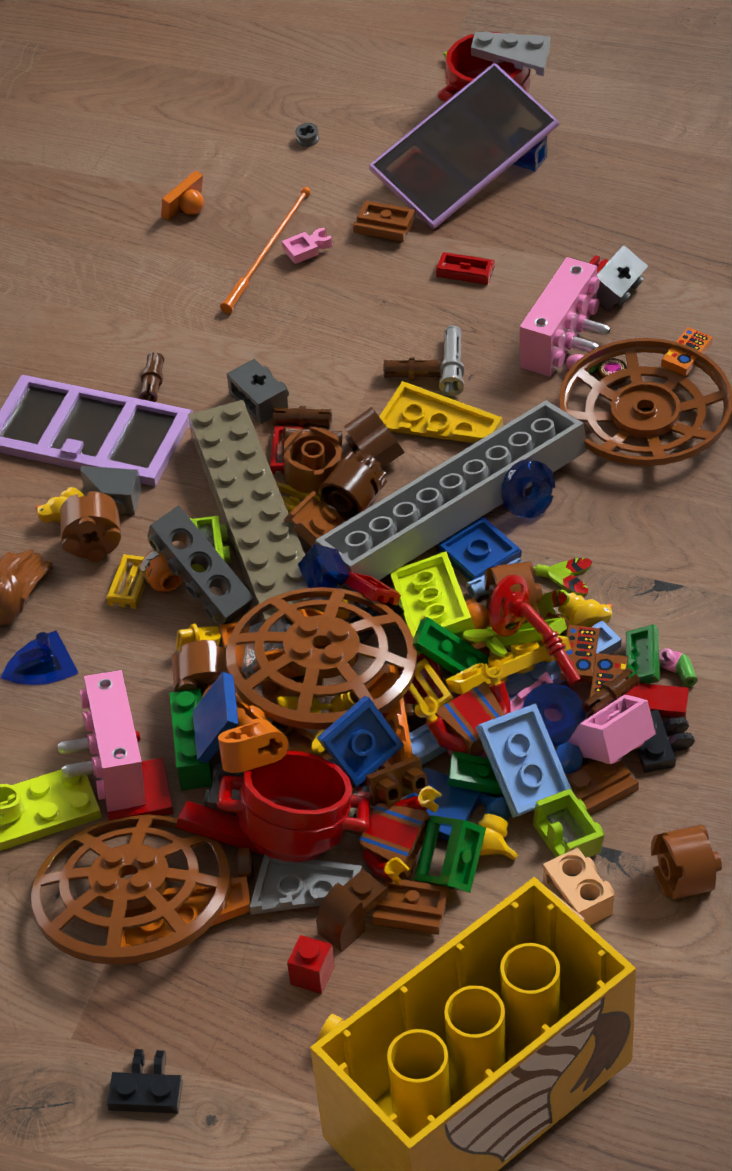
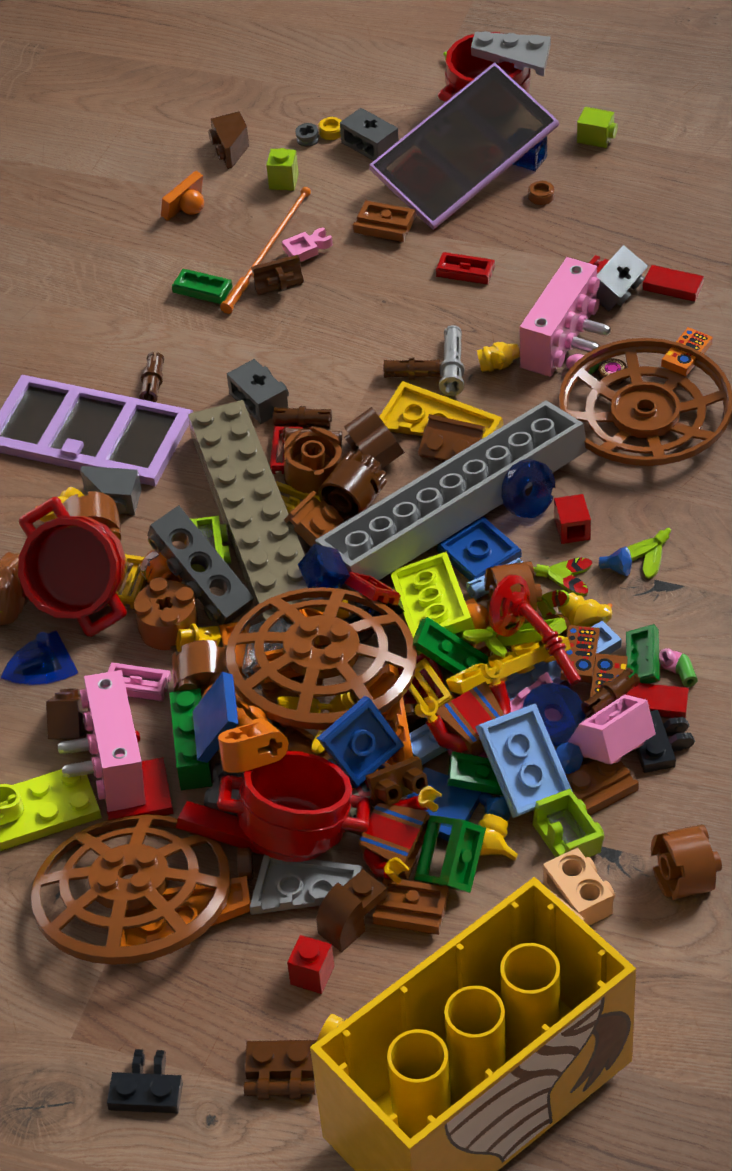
none -> red piece [18,497,127,637]
none -> reddish brown slope [46,688,87,739]
none -> bright pink tile [108,662,172,701]
none -> dark orange brick [134,577,199,650]
none -> green plate [172,269,233,304]
none -> reddish brown slope [208,111,249,169]
none -> reddish brown plate [244,1040,316,1100]
none -> reddish brown hips [251,255,304,294]
none -> lime brick [266,148,299,191]
none -> yellow tile [318,117,342,140]
none -> dark grey brick [340,108,399,161]
none -> dark orange plate [418,414,486,462]
none -> yellow animal [477,342,520,372]
none -> dark orange tile [528,181,555,205]
none -> red brick [554,494,591,544]
none -> lime brick [577,107,618,148]
none -> blue rock [599,546,632,576]
none -> lime piece [627,528,671,579]
none -> red tile [643,265,704,302]

